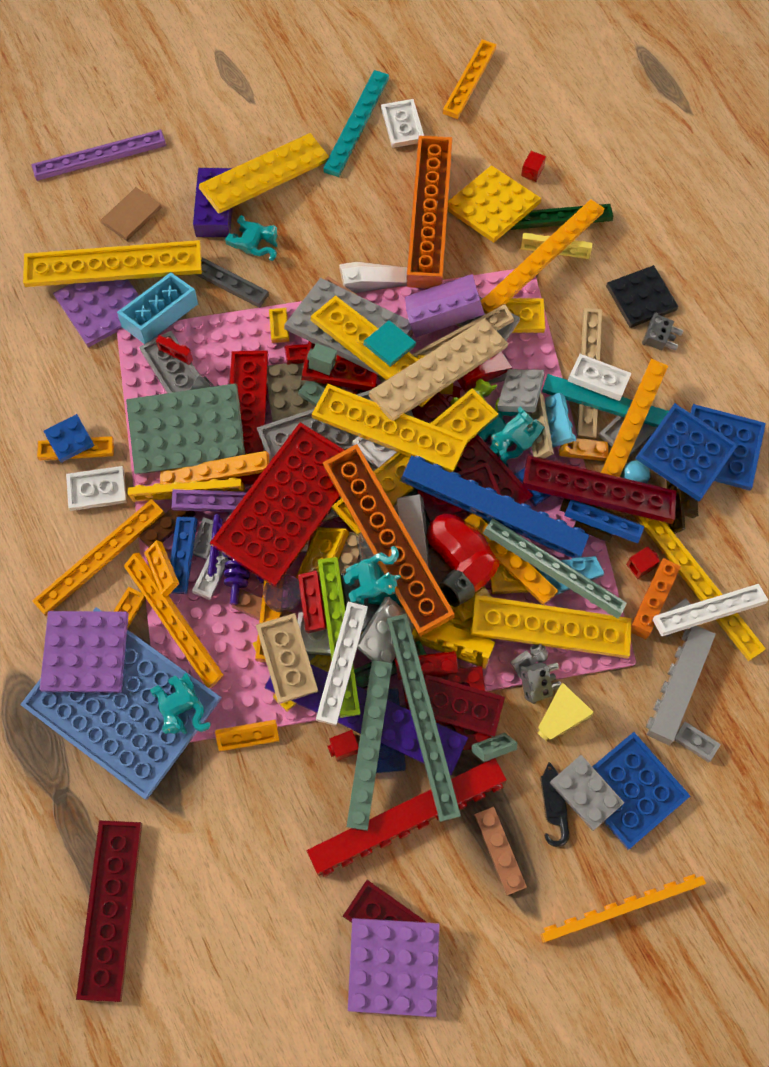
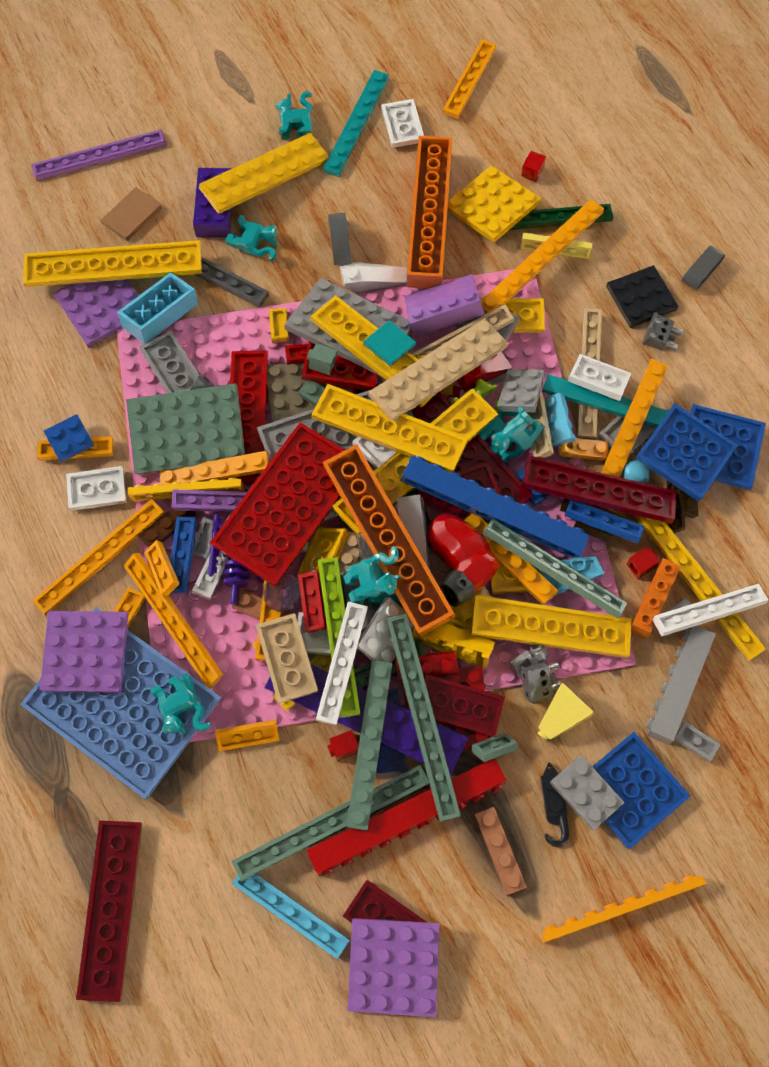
red plate [156,335,193,365] -> none
none -> sand green plate [232,765,430,882]
none -> medium azure plate [232,874,350,960]
none -> teal animal [276,91,313,139]
none -> dark grey arch [328,213,352,265]
none -> dark grey beam [682,245,725,291]

